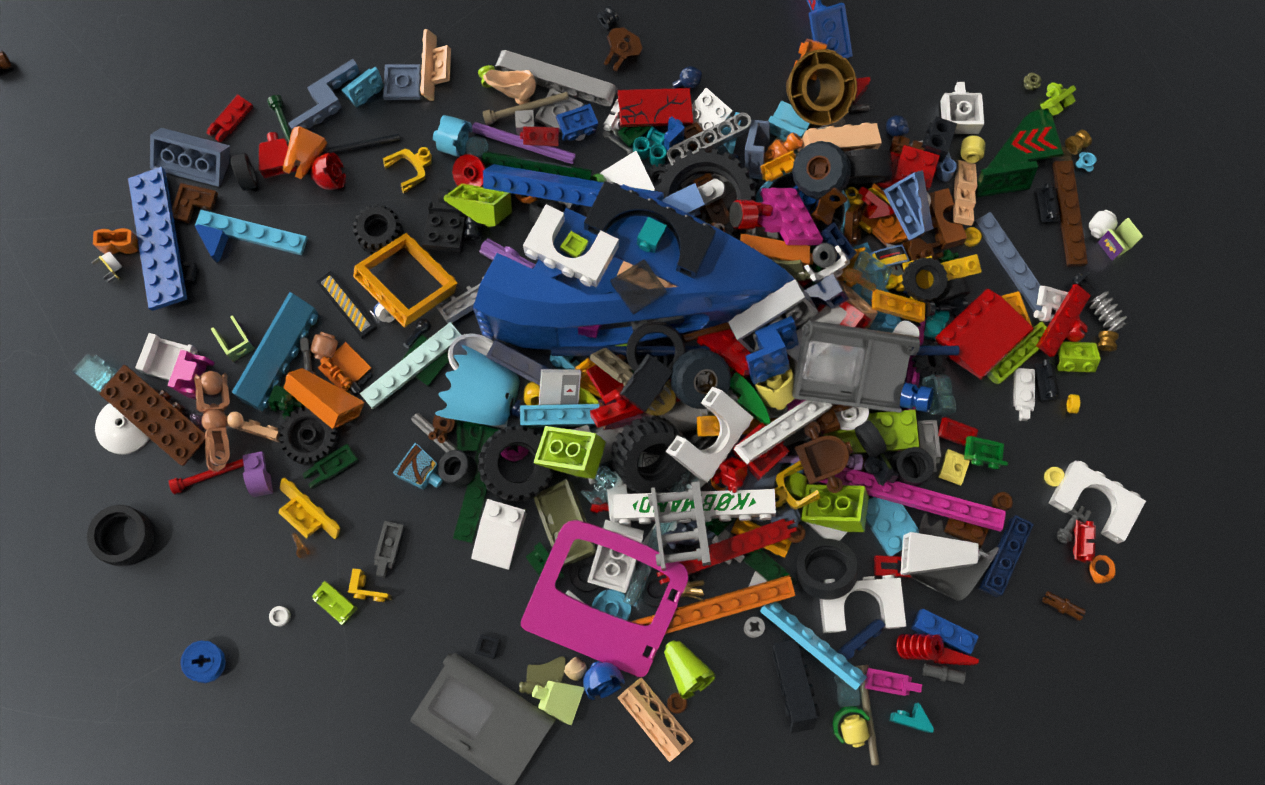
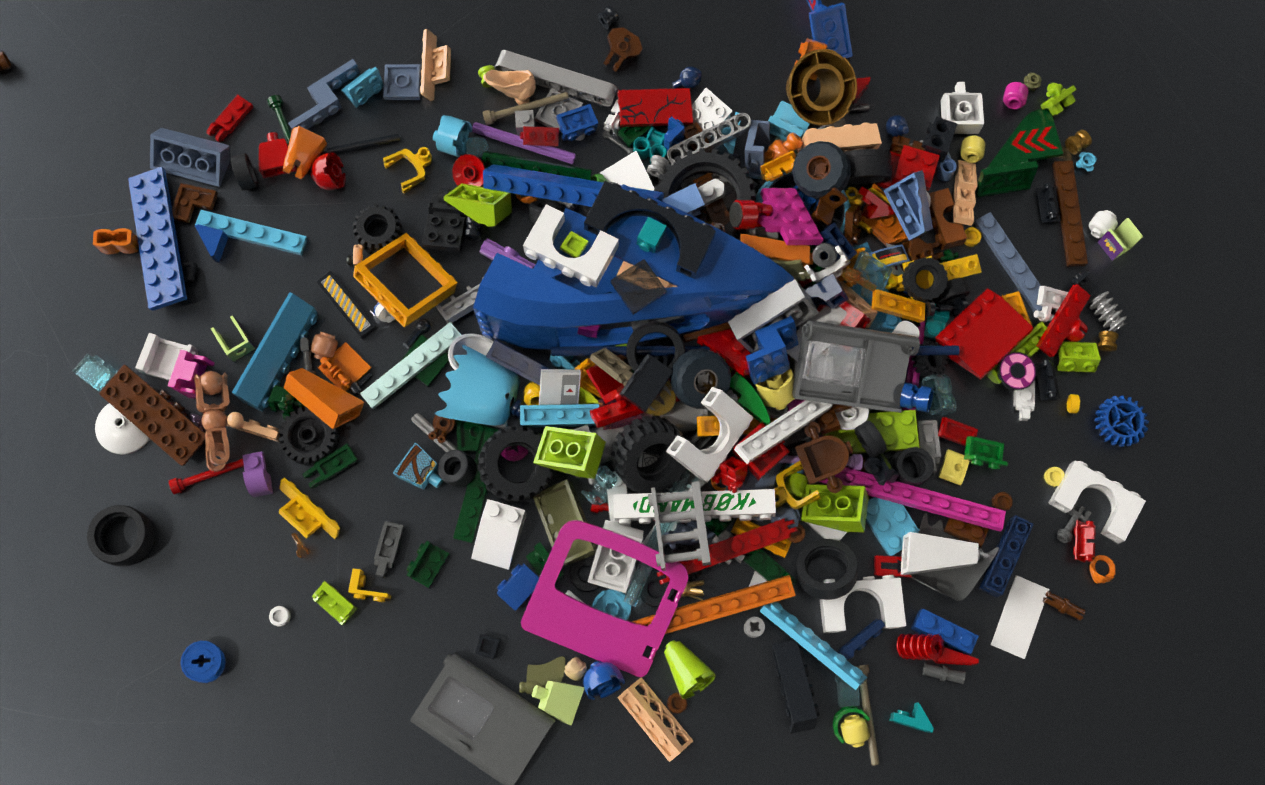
piece [91,252,122,284] -> none
dark pink hinge [864,668,922,696] -> none
none -> light nougat arm [346,244,363,267]
none -> dark green bracket [406,541,450,589]
none -> blue brick [497,563,539,611]
none -> light grey wheel [647,155,669,177]
none -> white sticker [991,575,1049,659]
none -> tile [997,352,1036,391]
none -> dark pink head [1003,82,1029,109]
none -> blue gear [1094,395,1149,447]

